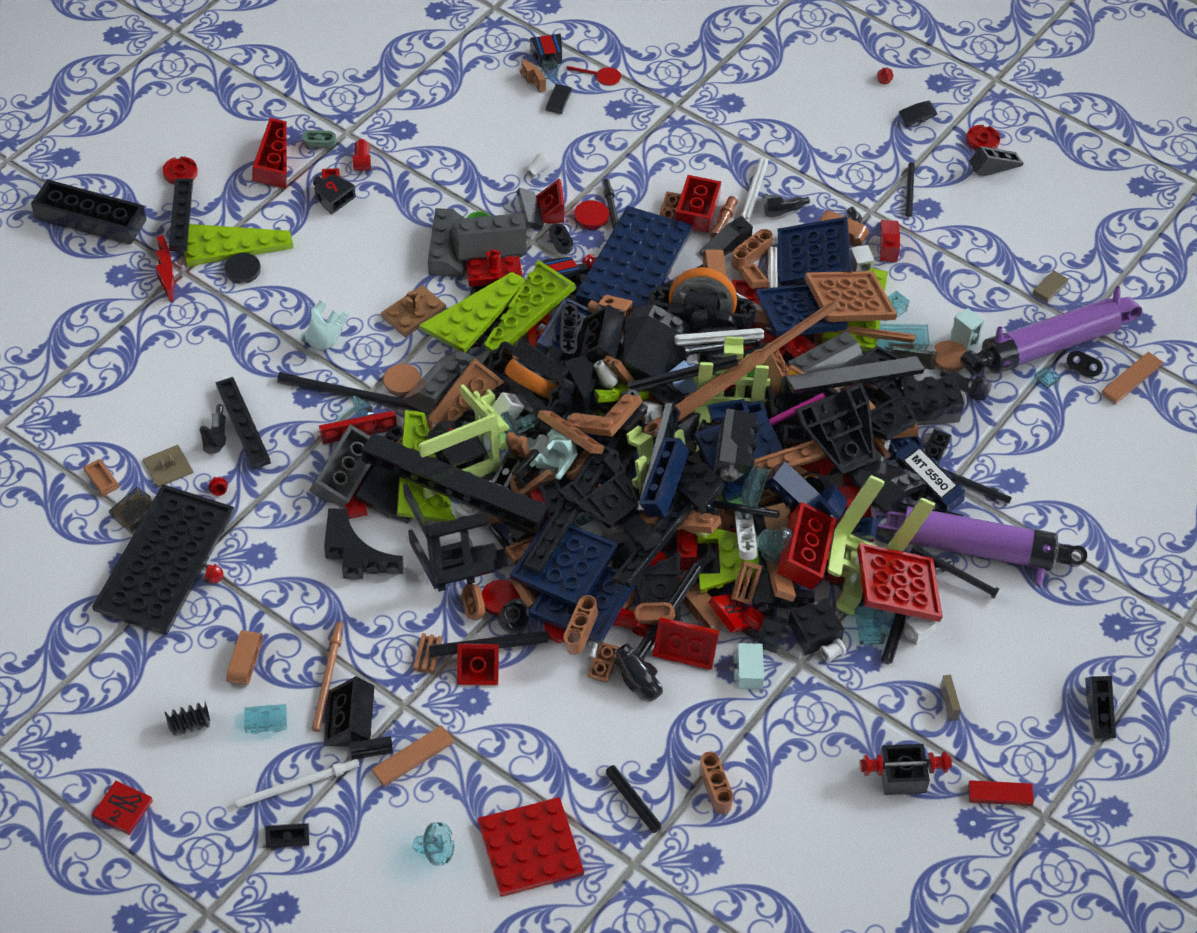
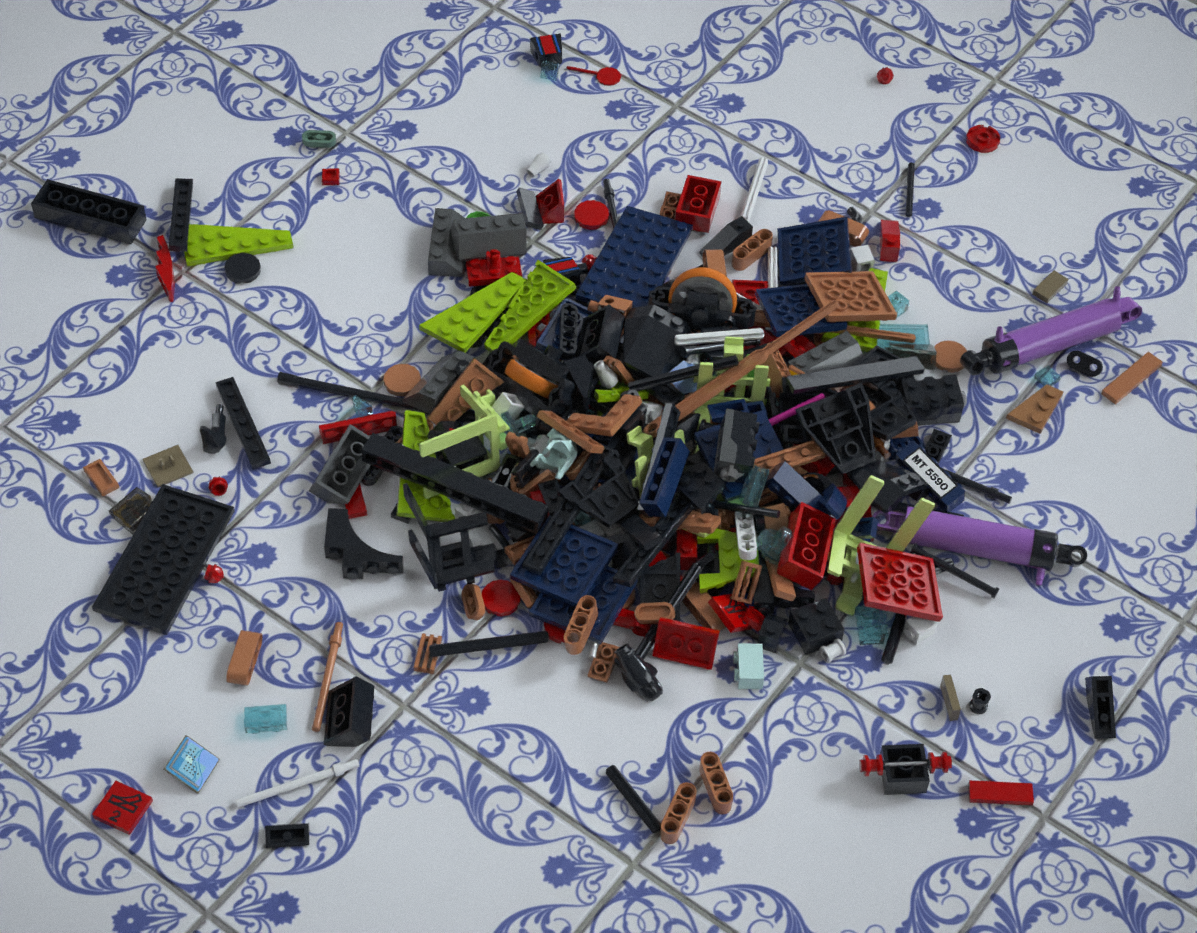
red tile [163,156,198,185] -> none
black piece [164,701,211,736] -> none
red wedge [252,118,287,188] -> none
light aqua piece [300,301,349,350] -> none
black torso [313,174,356,215] -> none
black tile [349,736,393,760] -> none
red piece [353,139,371,171] -> none
black tile [355,466,399,518] -> none
nougat tile [372,725,454,787] -> none
medium nougat plate [381,285,446,337] -> none
clear light blue tile [412,822,455,866] -> none
red slope [457,644,499,685] -> none
red plate [478,797,584,897] -> none
black hair [498,598,529,633] -> none
nougat slope [520,60,546,93] -> none
black tile [546,84,572,114] -> none
black plate [549,224,573,254] -> none
nougat pin [709,196,739,239] -> none
nougat tile [738,264,769,289] -> none
black animal [762,193,810,217] -> none
black slope [898,100,938,127] -> none
black animal [939,369,992,400] -> none
light aqua brick [950,308,984,351] -> none
black slope [969,146,1024,175] -> none
none -> piece [163,735,220,794]
none -> nougat beam [660,782,697,844]
none -> black bush [969,688,991,714]
none -> medium nougat wing [1006,384,1064,434]

